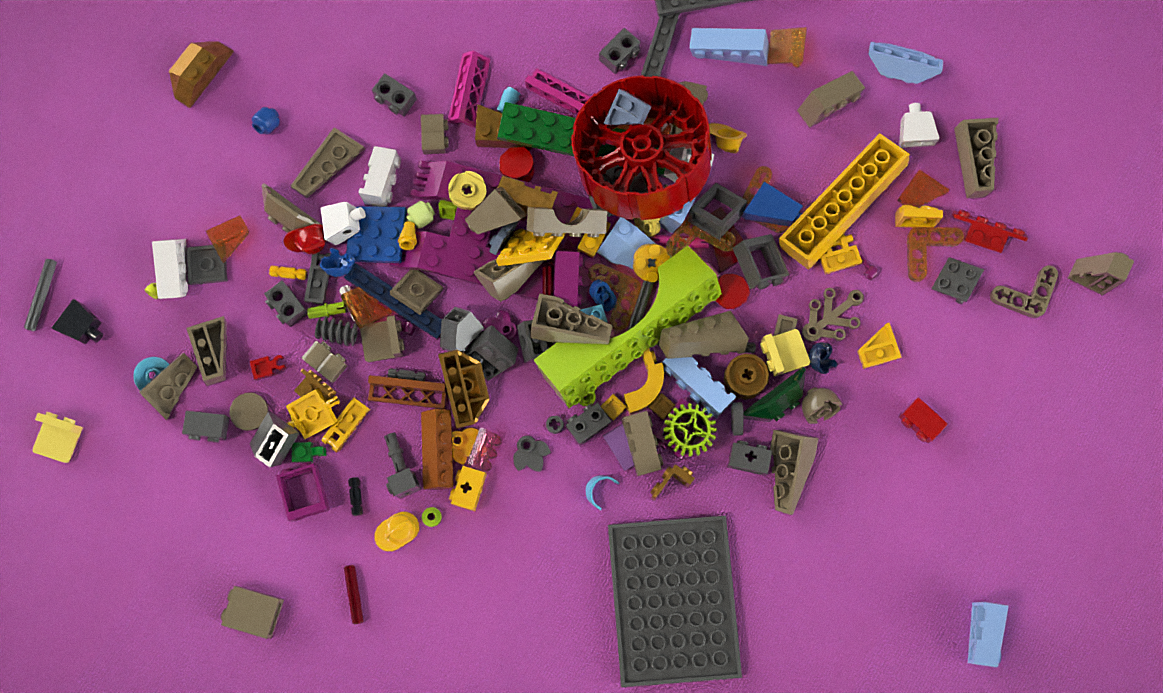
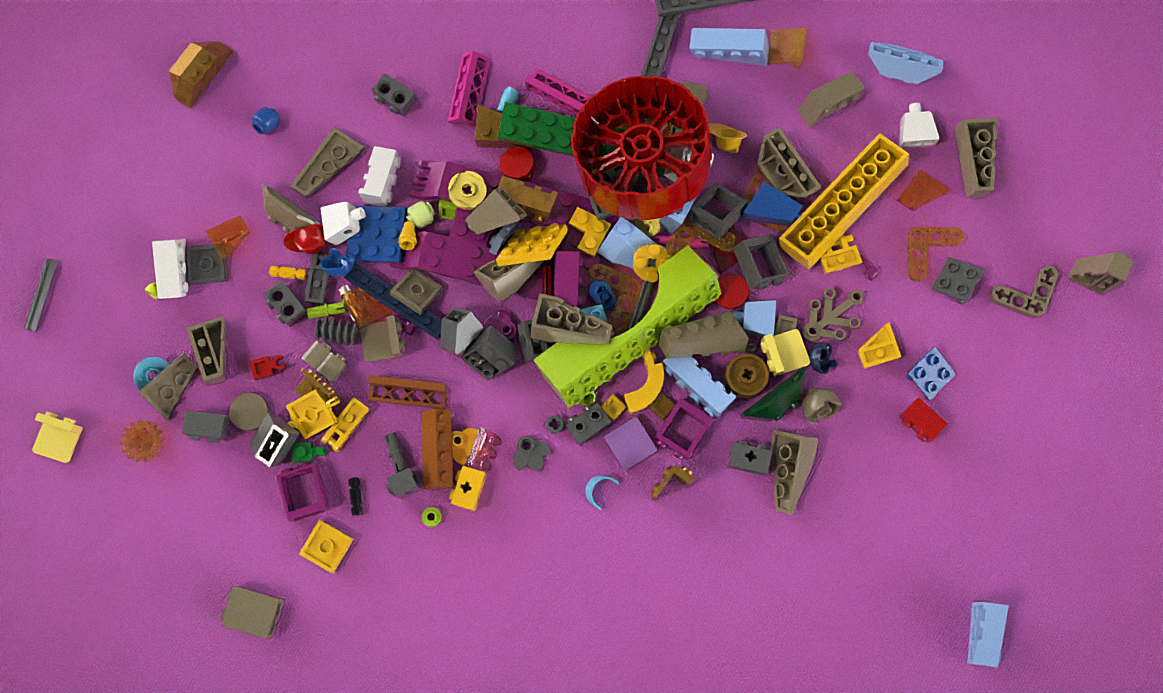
black torso [51,298,103,344] -> none
dark red axle [344,565,364,625] -> none
yellow piece [374,512,419,551] -> none
dark grey axle [388,368,426,381] -> none
dark tan brick [421,114,449,154] -> none
pearl gold wedge [438,349,490,428] -> none
dark tan arch [527,207,607,237] -> none
dark grey brick [599,28,640,74] -> none
sand blue wing [604,89,651,125] -> none
dark grey plate [608,516,742,687] -> none
dark tan wedge [622,411,663,476] -> none
lime gear [663,403,717,457] -> none
dark grey beam [731,402,743,436] -> none
yellow plate [895,205,943,229] -> none
red bracket [952,210,1028,253] -> none
none -> gear [120,420,165,462]
none -> yellow plate [299,519,354,574]
none -> light blue torso [732,300,776,338]
none -> dark tan wedge [757,127,822,198]
none -> hinge [906,346,956,400]

